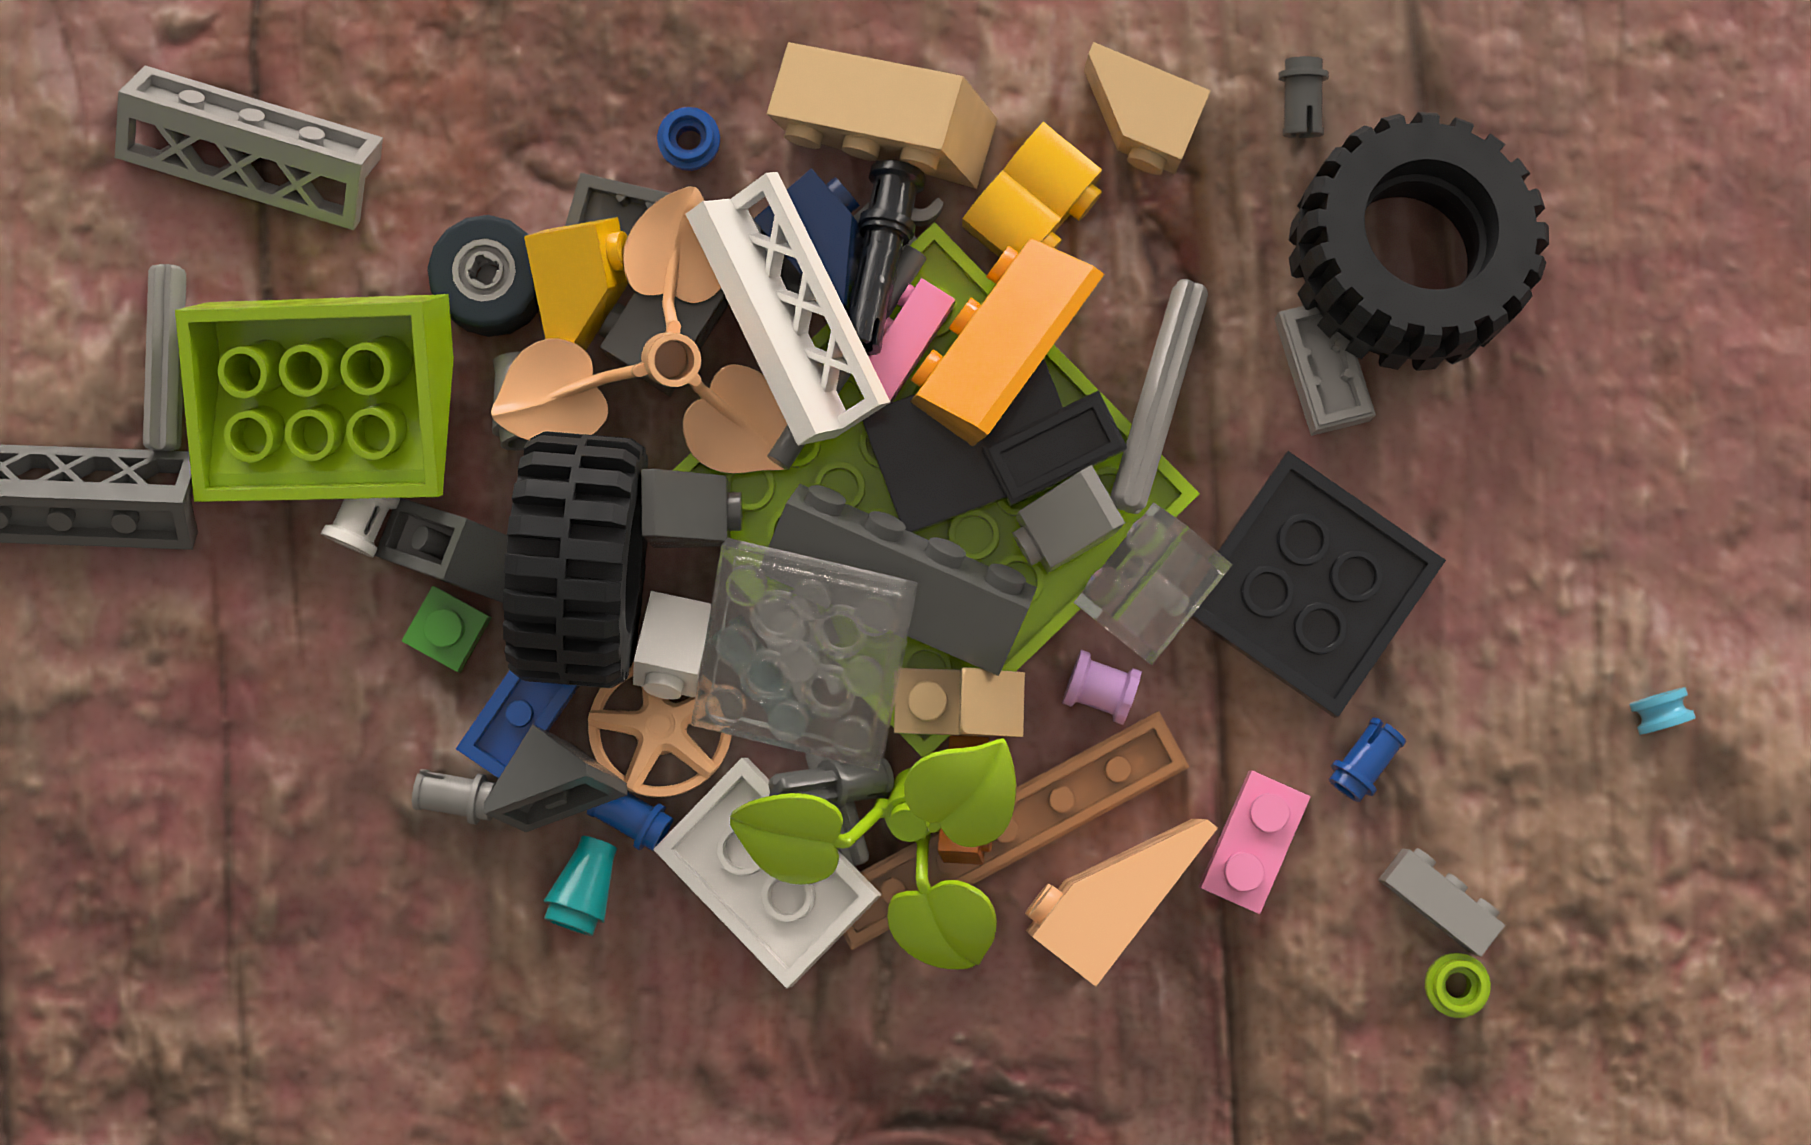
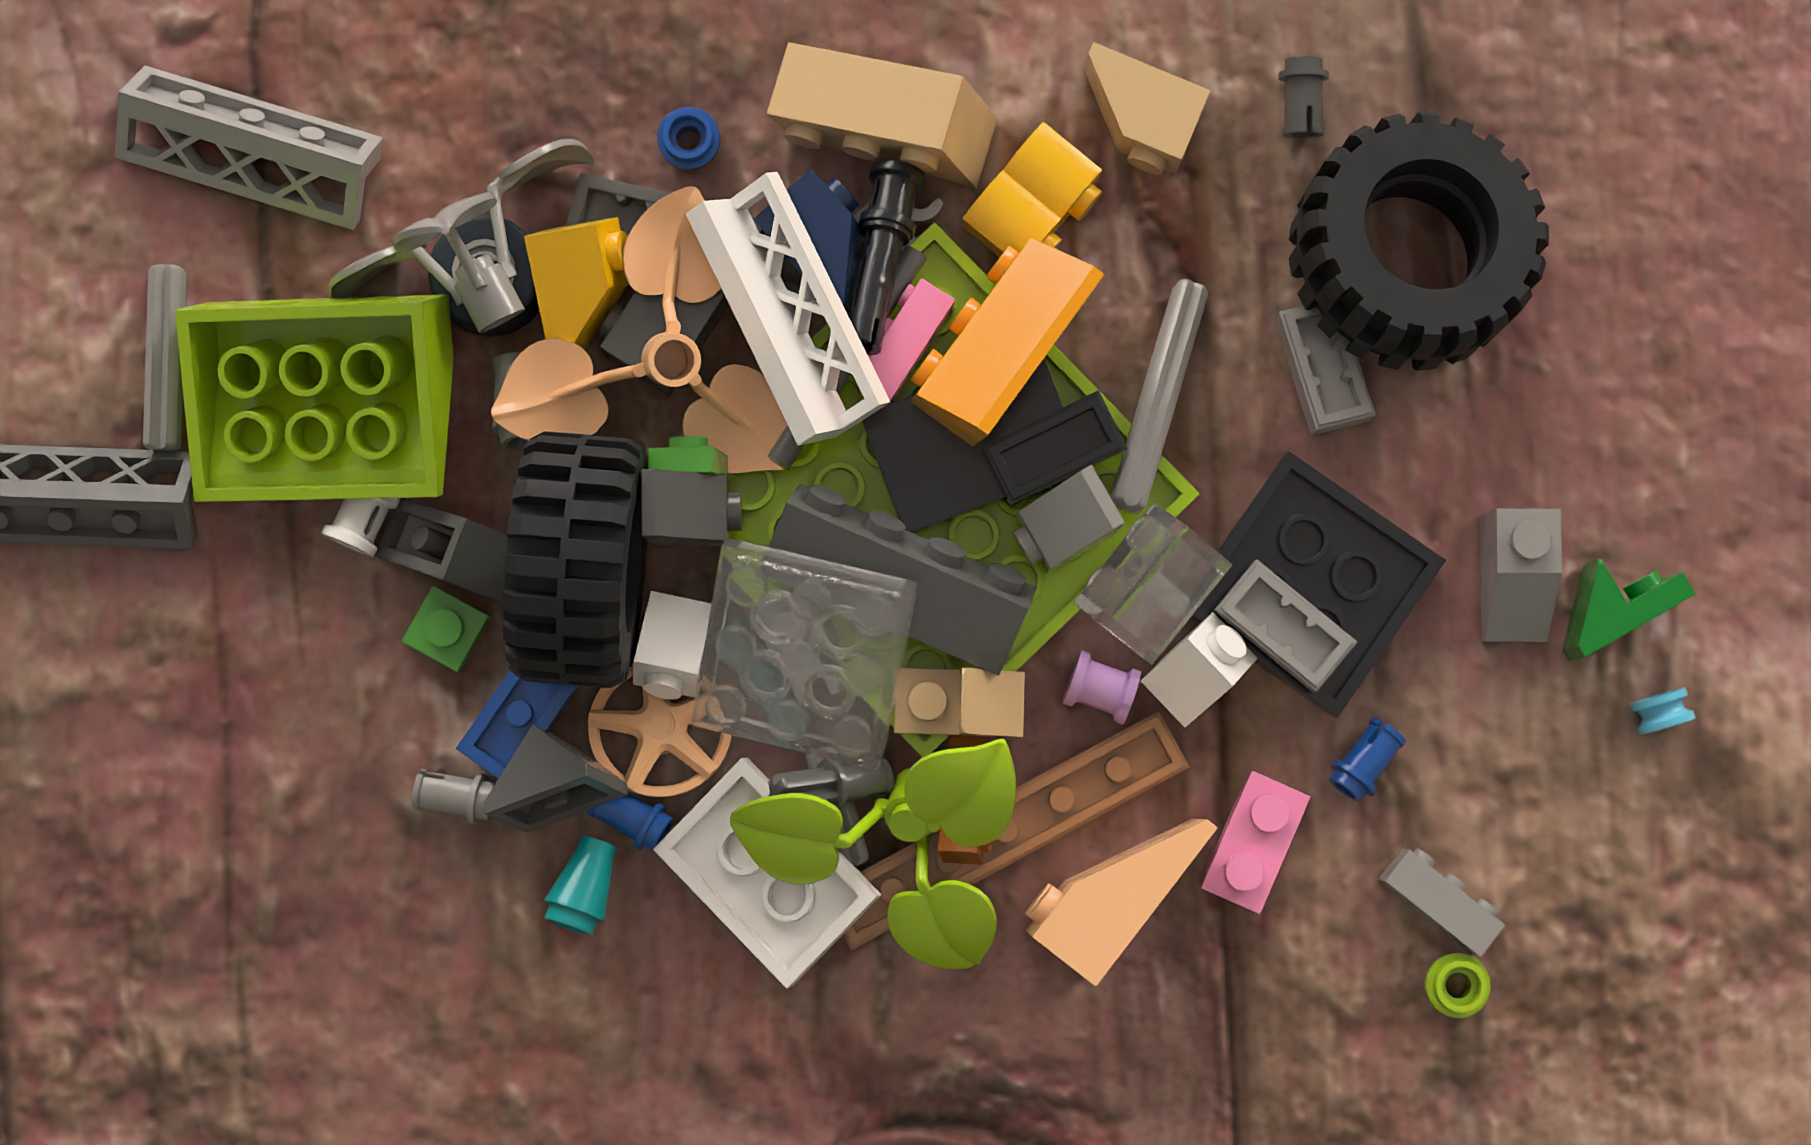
none -> light grey plant [327,139,594,333]
none -> bright green plate [648,436,728,478]
none -> white brick [1141,612,1258,727]
none -> light grey plate [1213,559,1357,693]
none -> light grey slope [1479,508,1562,642]
none -> green slope [1562,559,1696,660]

